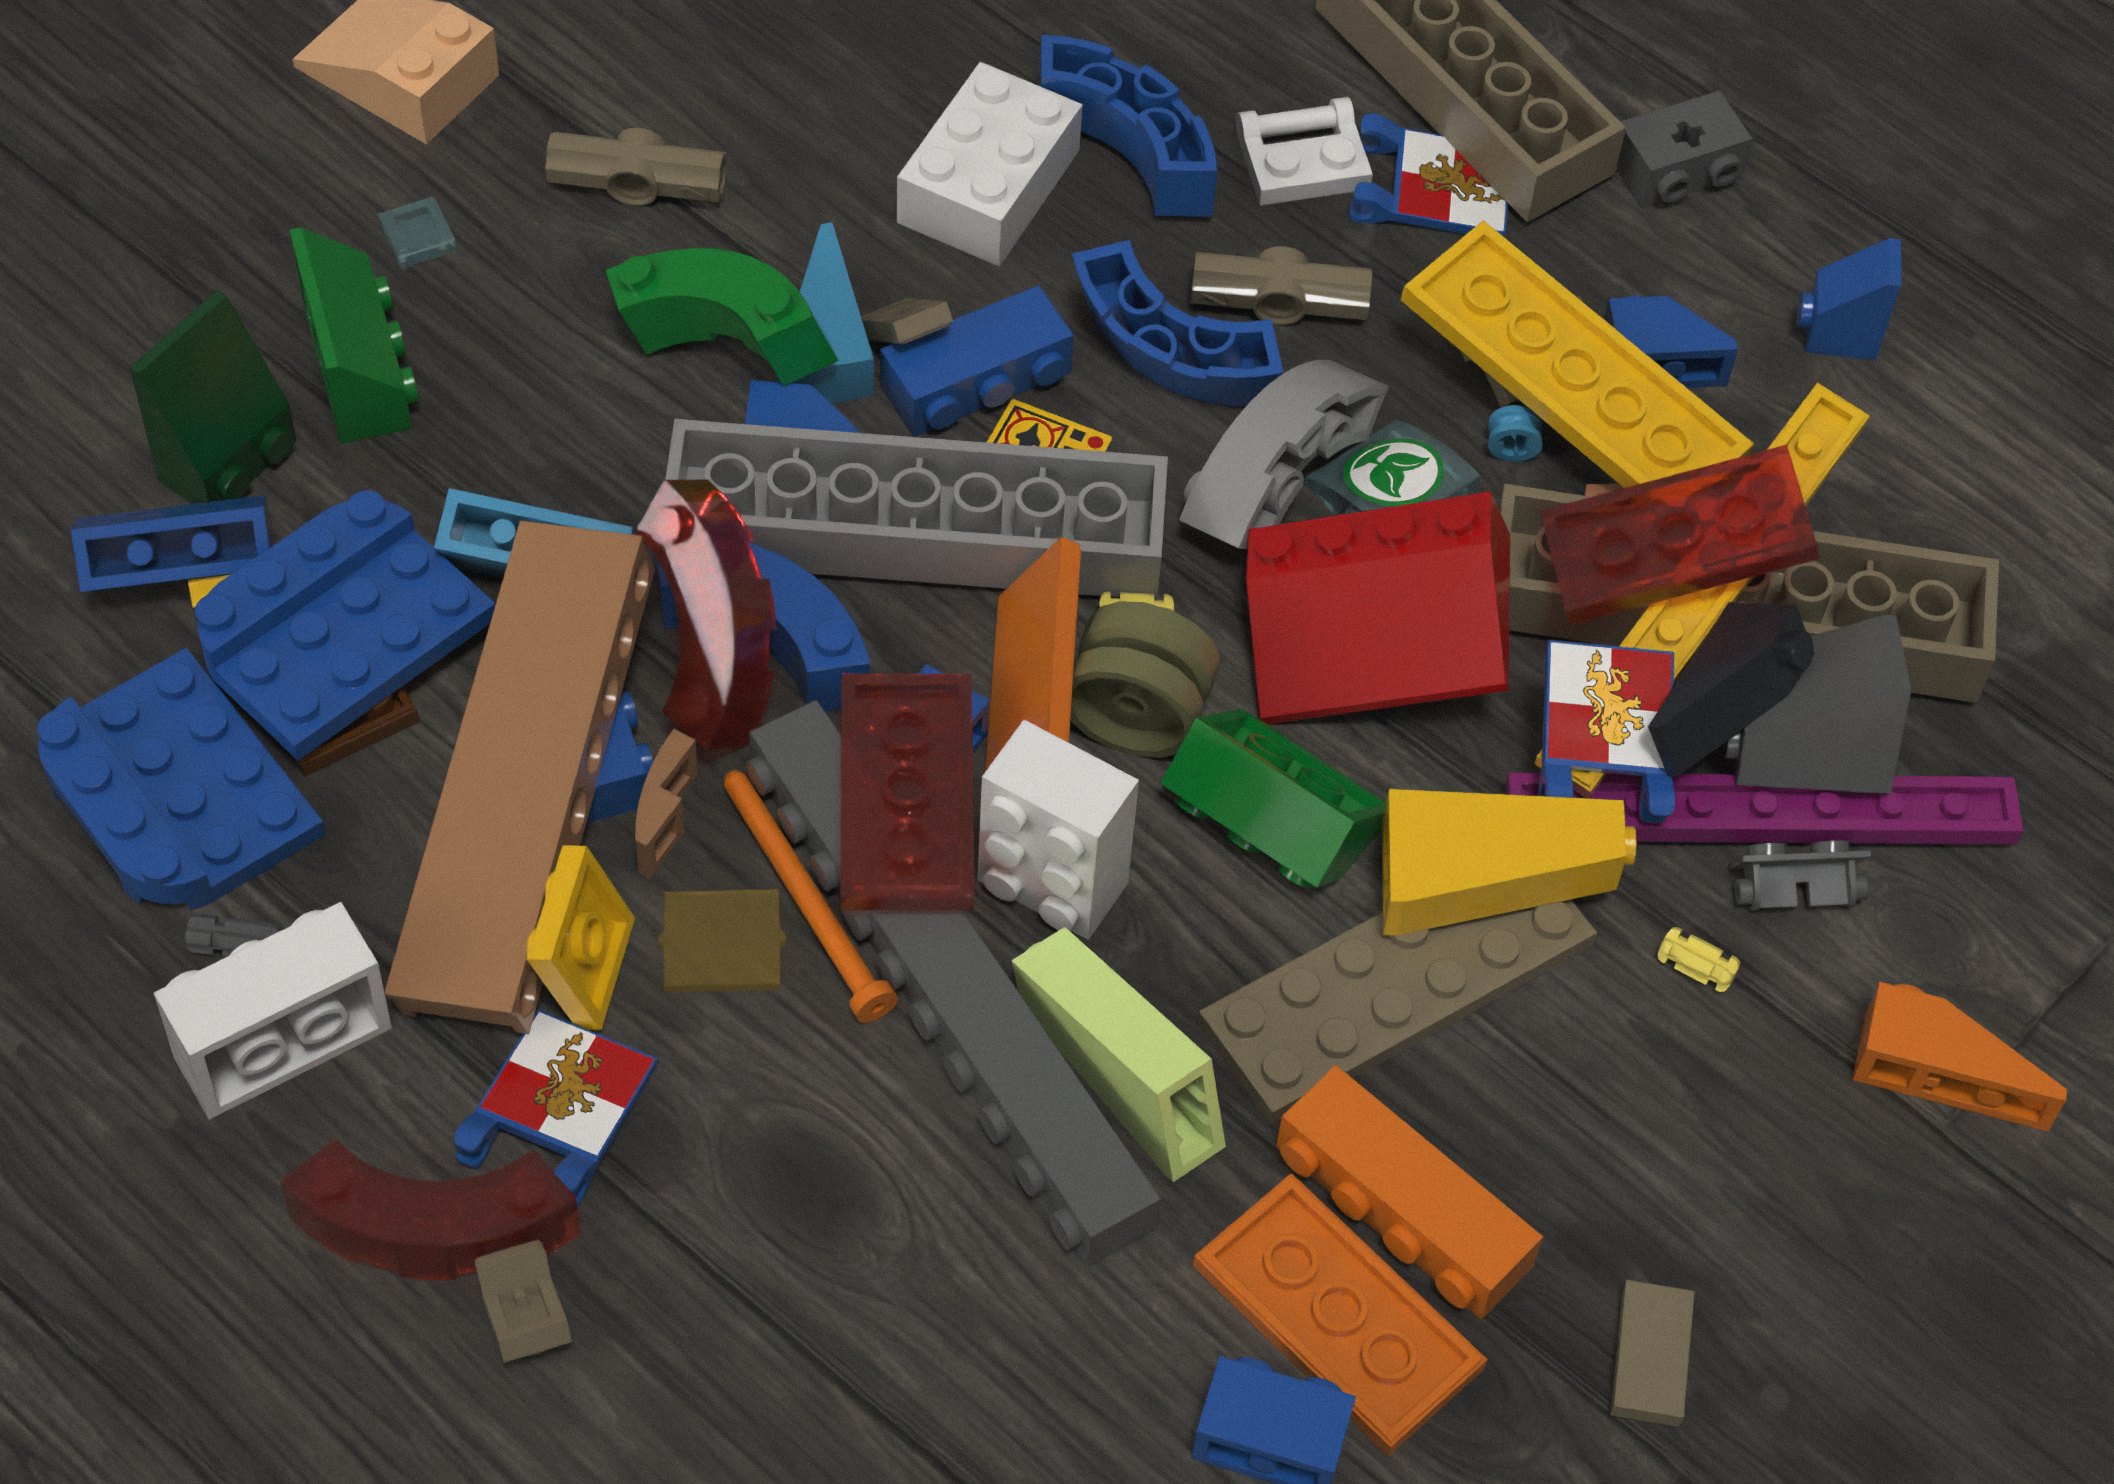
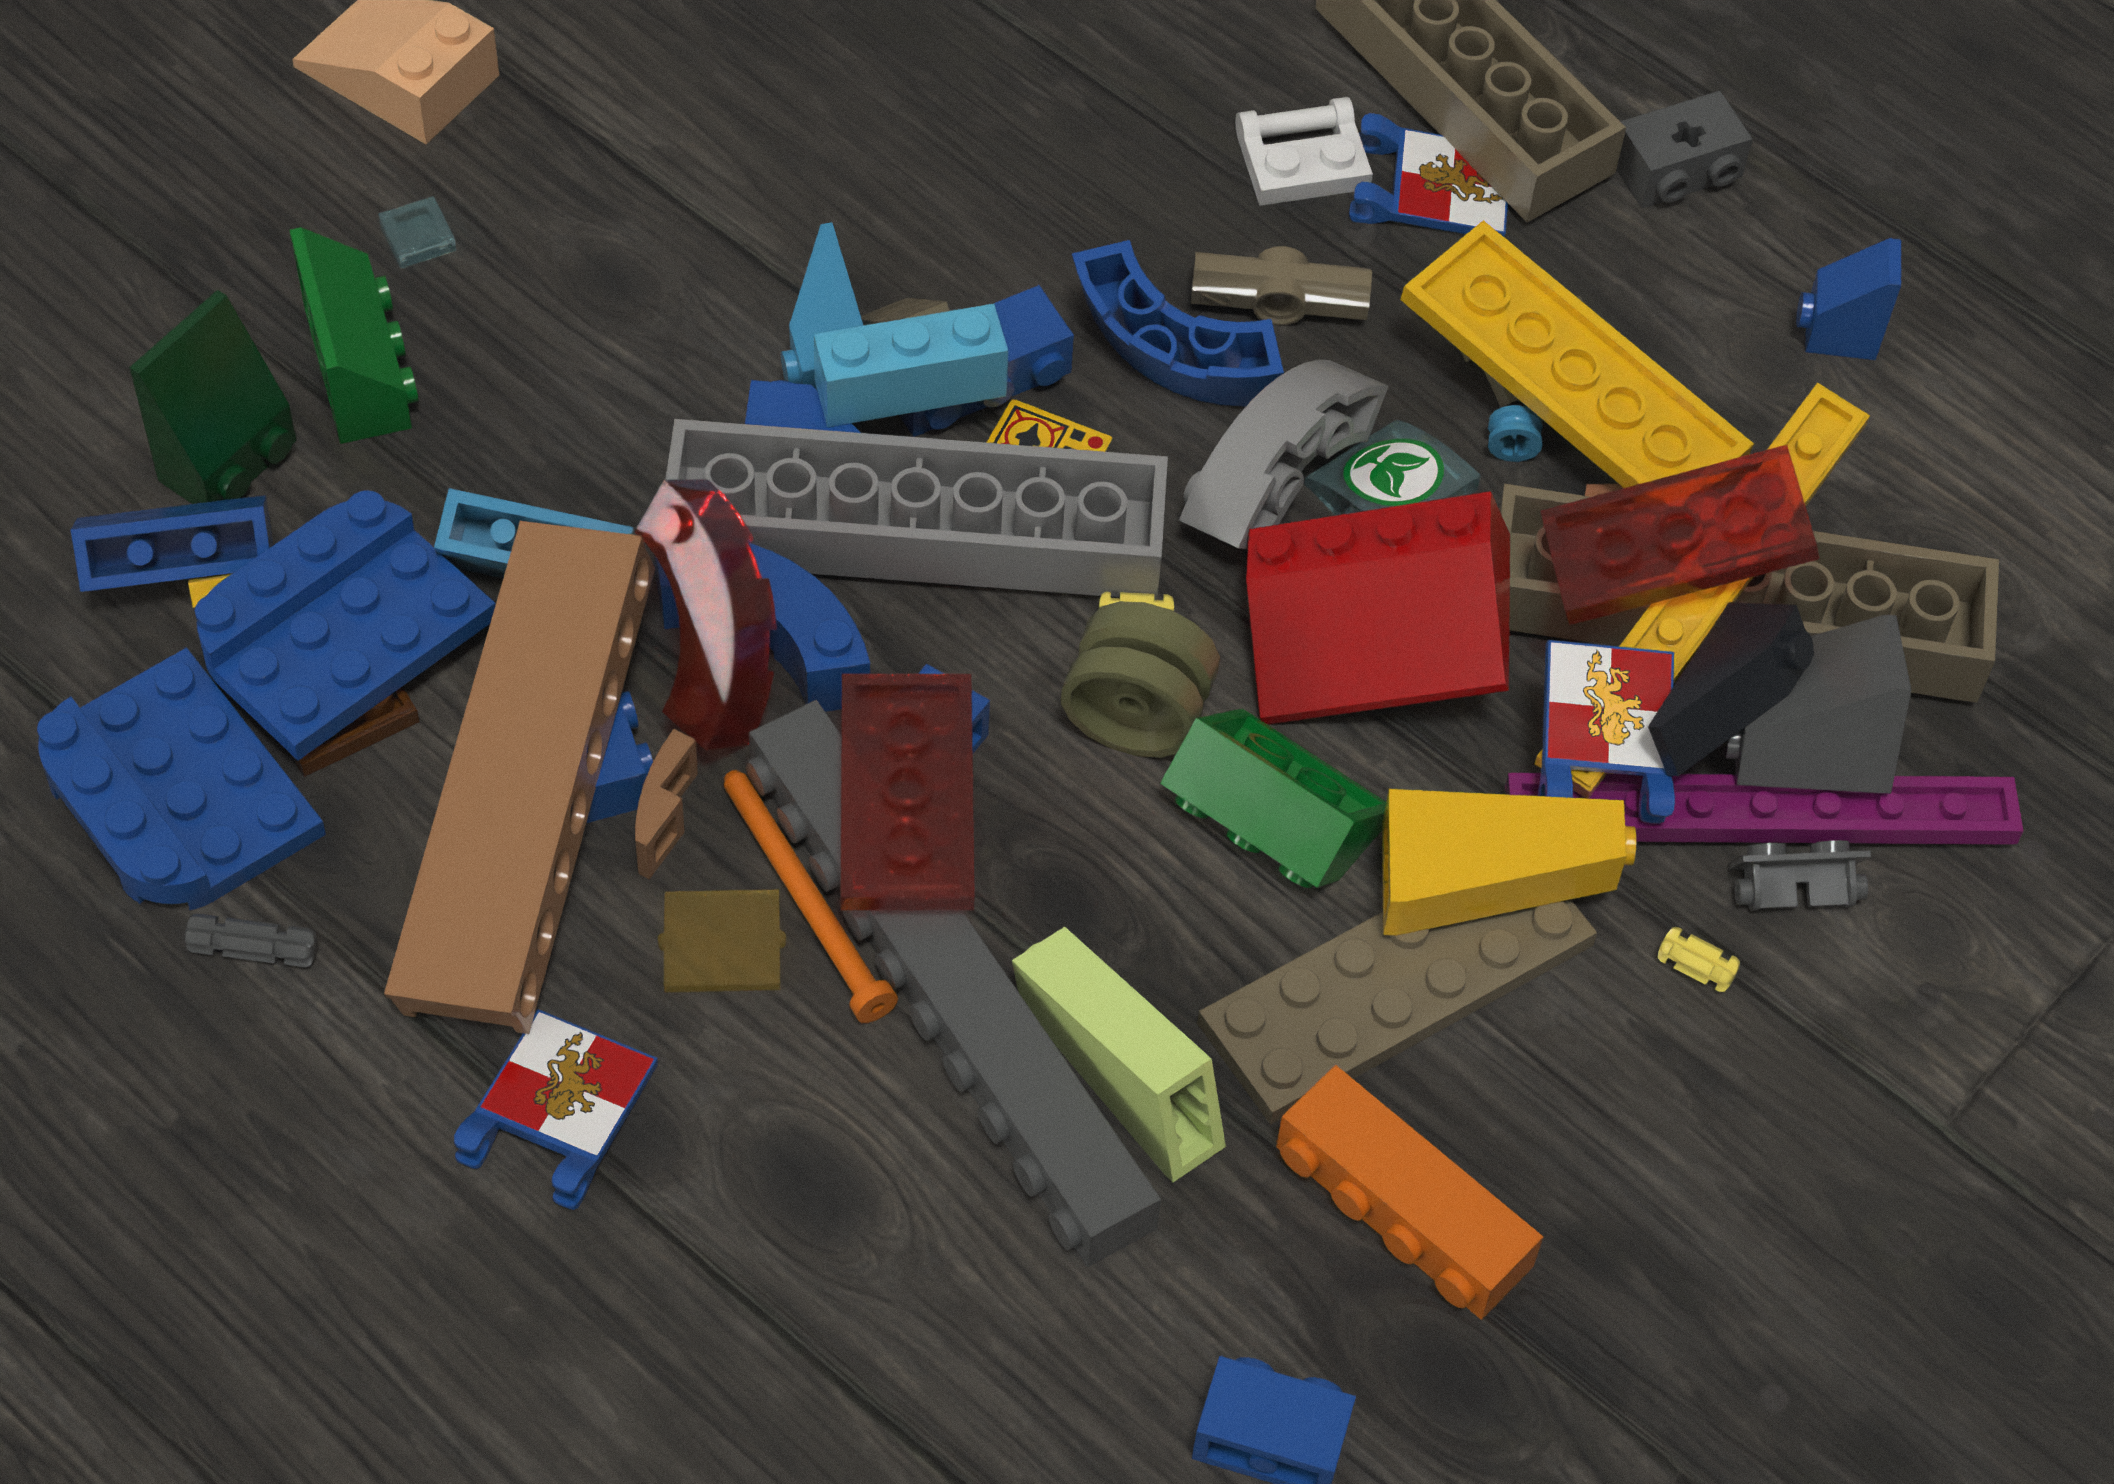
white brick [154,902,392,1120] -> none
clear red brick [280,1139,581,1280] -> none
dark tan bracket [475,1240,572,1363] -> none
yellow plate [526,845,635,1031] -> none
dark tan piece [545,128,728,206] -> none
green brick [606,248,839,386] -> none
white brick [897,62,1082,267] -> none
white brick [977,720,1139,940] -> none
orange tile [985,537,1081,772] -> none
blue brick [1039,35,1217,217] -> none
orange tile [1193,1173,1488,1456] -> none
blue slope [1604,295,1738,388] -> none
dark tan tile [1610,1280,1695,1427] -> none
orange slope [1853,981,2067,1132] -> none
none -> medium azure brick [814,304,1008,427]

